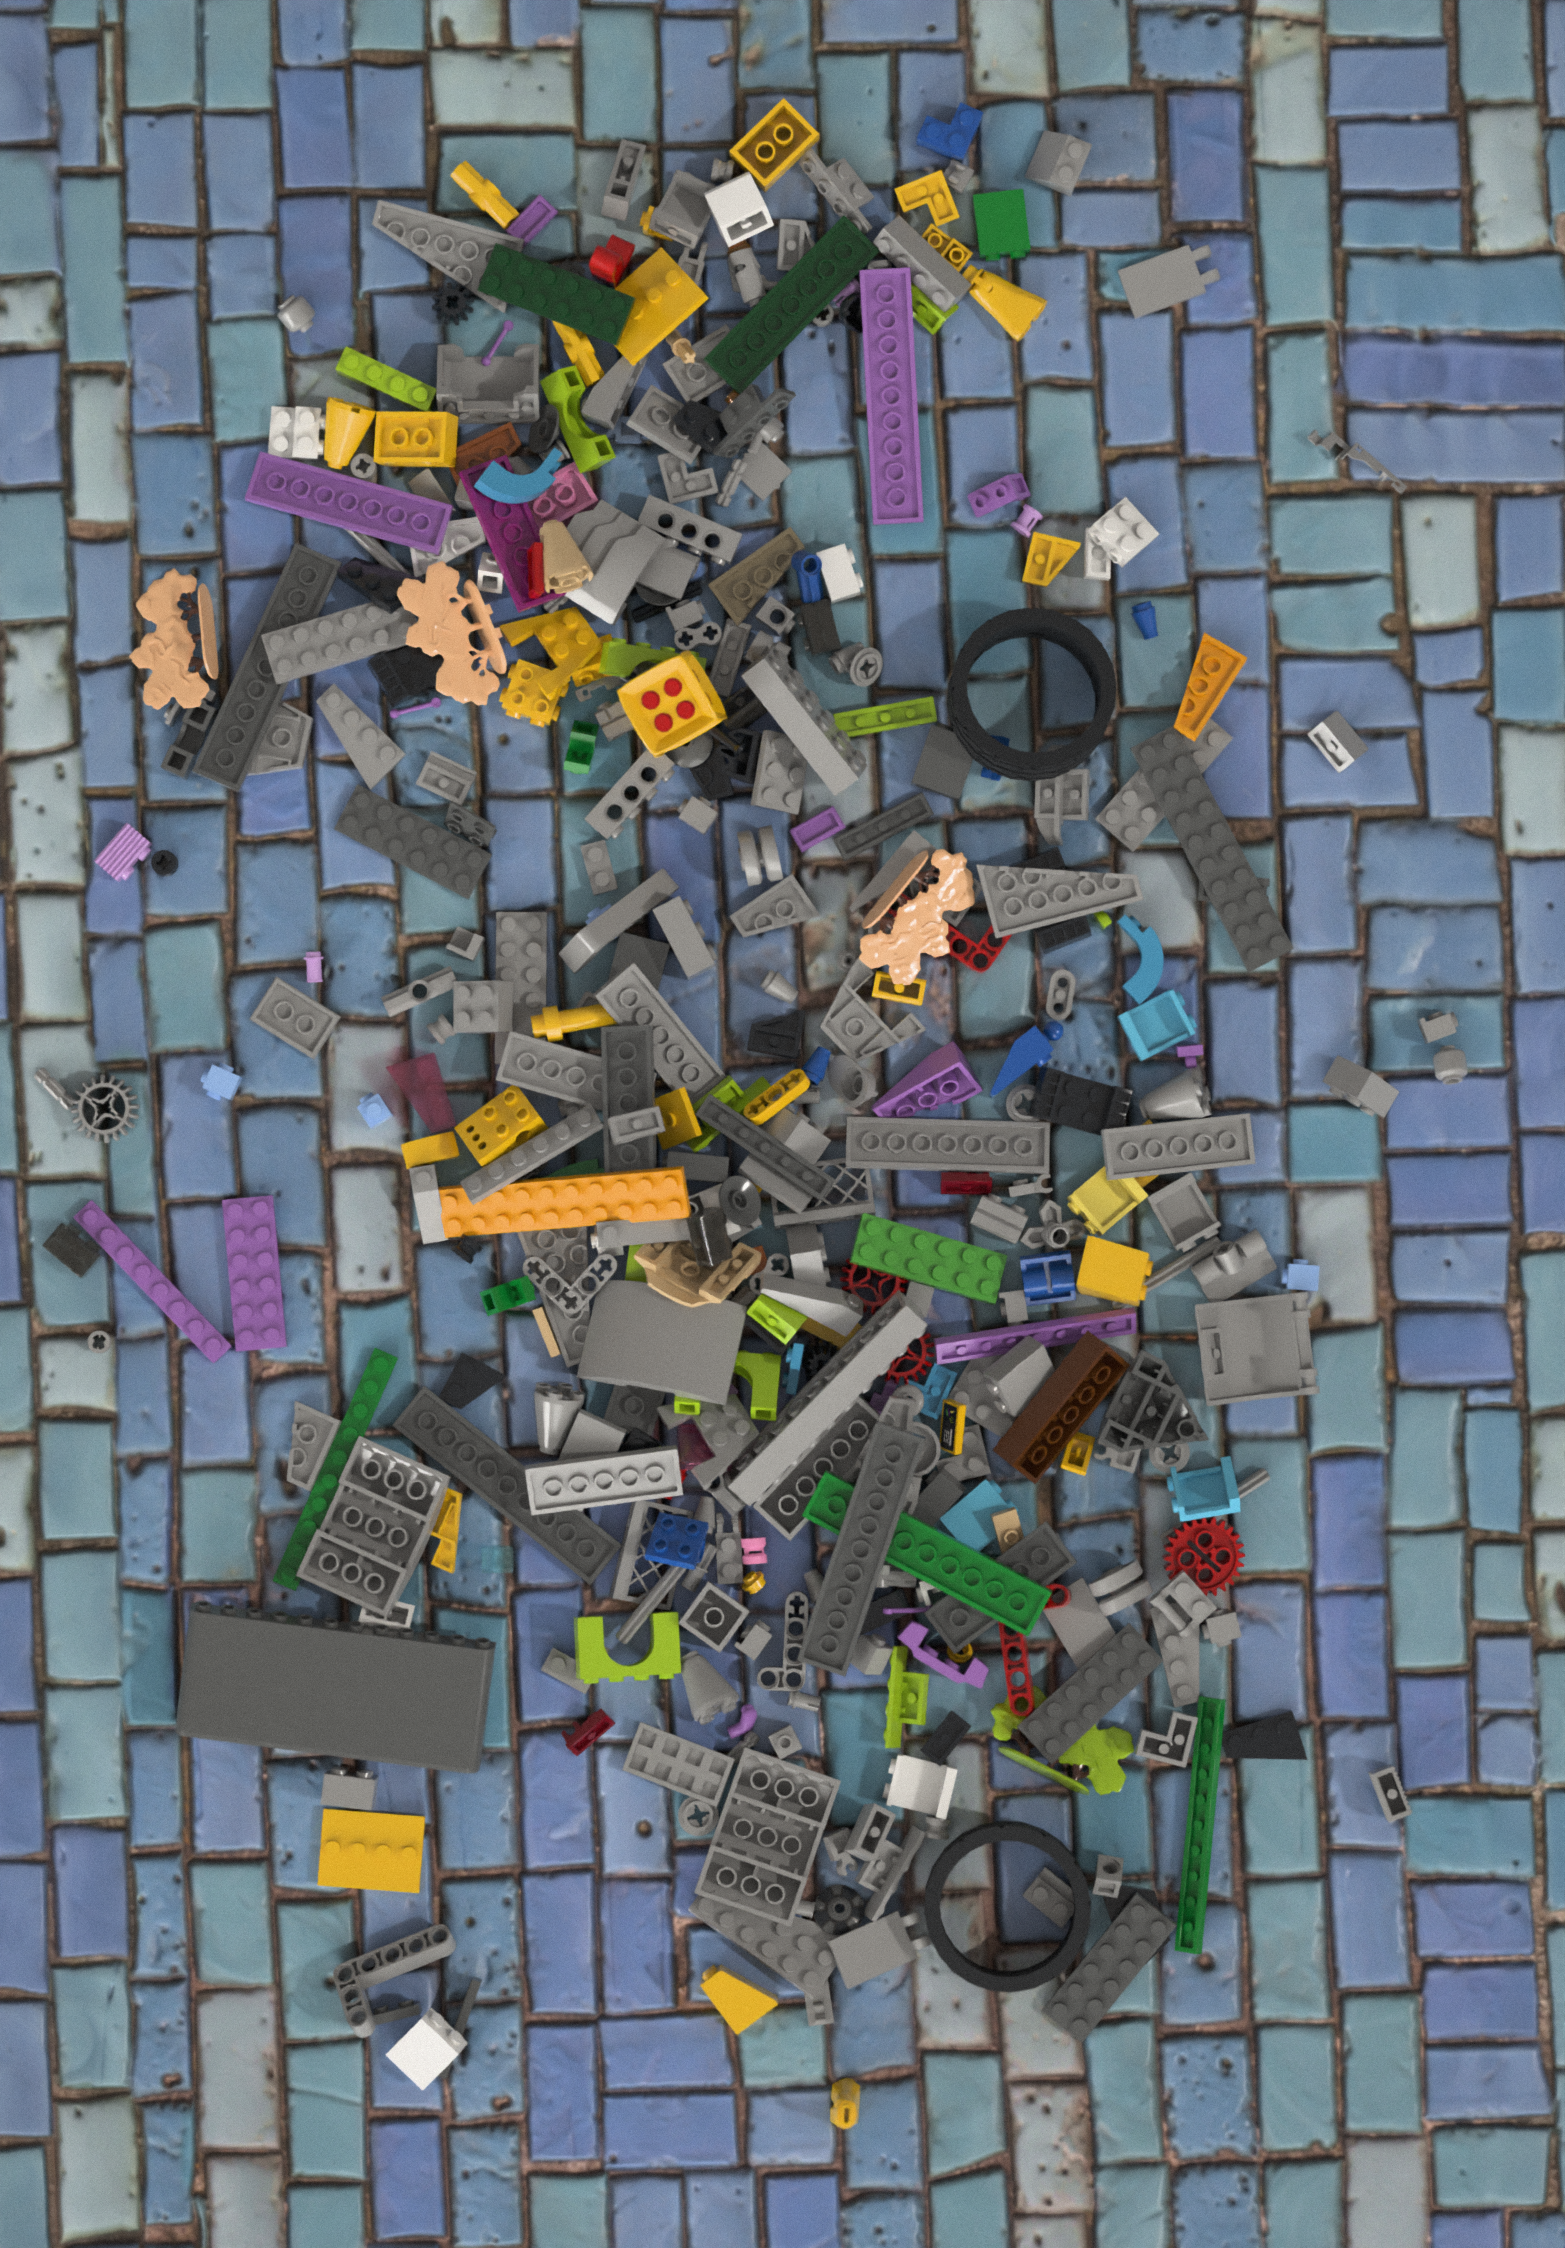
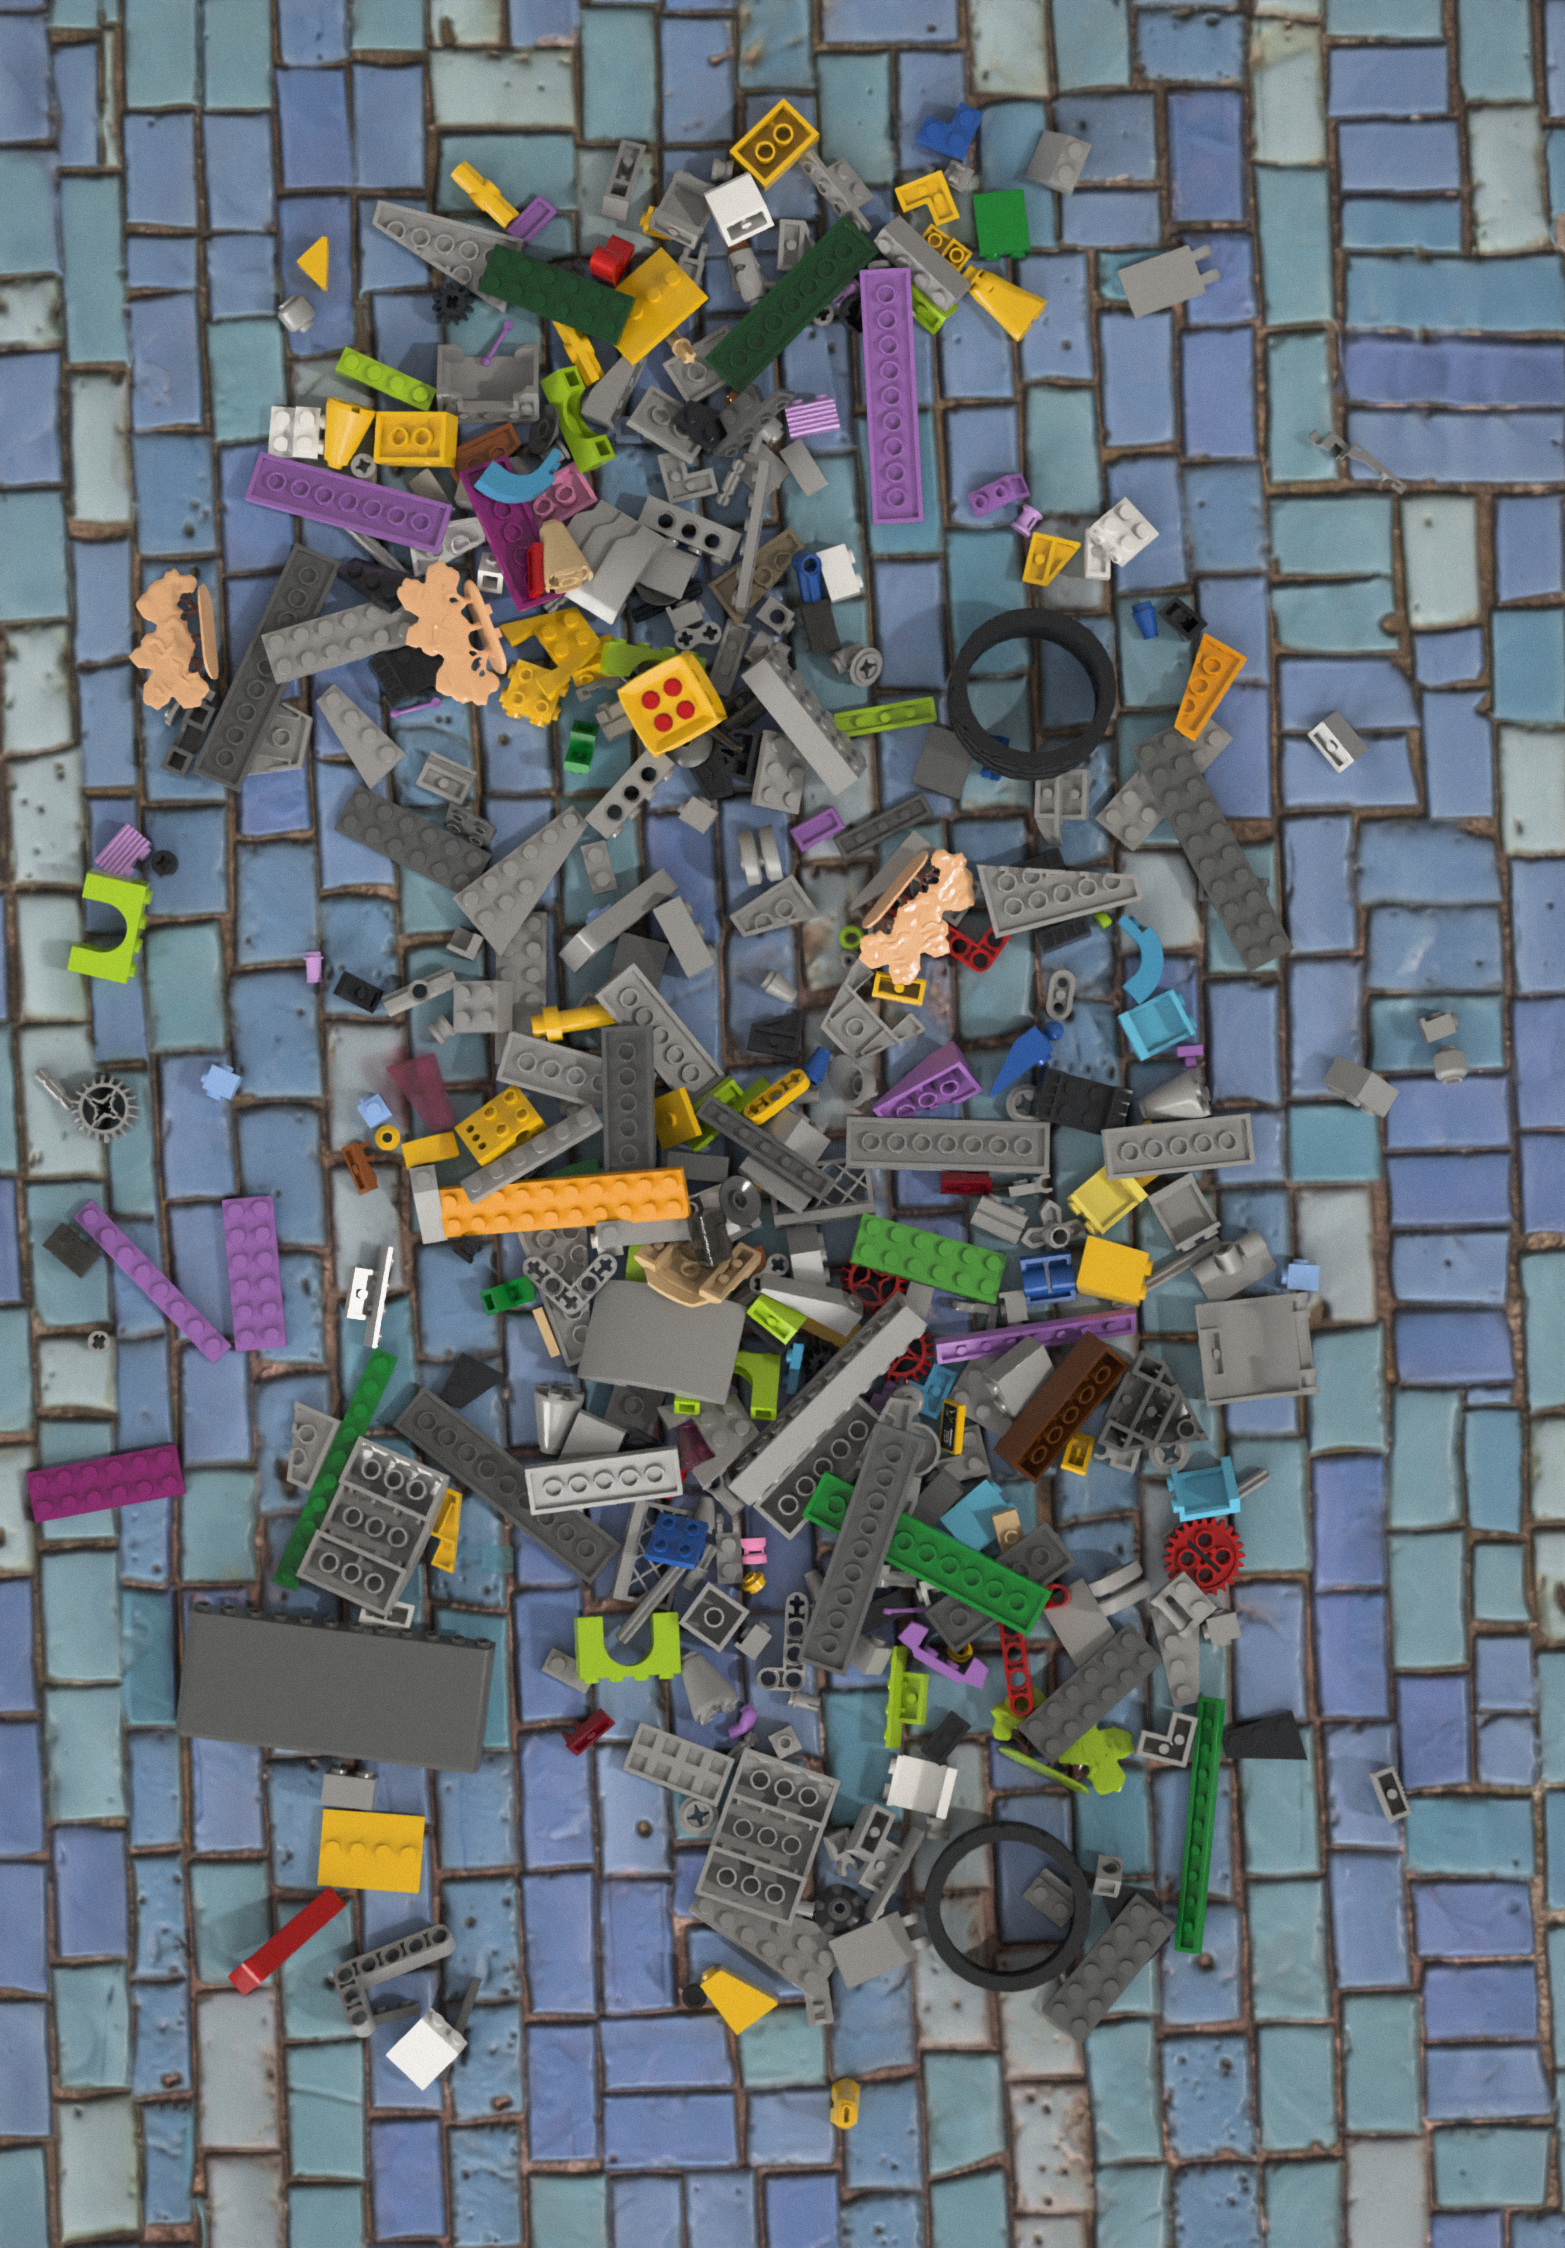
light grey tile [250,976,341,1060] -> none
light grey plate [607,1106,665,1145] -> none
none -> magenta plate [26,1444,186,1523]
none -> lime arch [67,868,153,984]
none -> red beam [227,1886,346,1996]
none -> yellow slope [296,236,329,291]
none -> black slope [333,971,384,1014]
none -> dark orange plate [341,1141,379,1196]
none -> light grey bracket [343,1245,394,1348]
none -> yellow plate [375,1125,400,1150]
none -> light grey wing [453,805,588,958]
none -> black plate [682,1983,707,2009]
none -> light grey plate [732,460,772,614]
none -> light grey slope [779,438,829,497]
none -> lavender brick [784,394,840,440]
none -> lime plate [839,925,864,950]
none -> light grey piece [951,1298,999,1330]
none -> black slope [1158,596,1208,643]

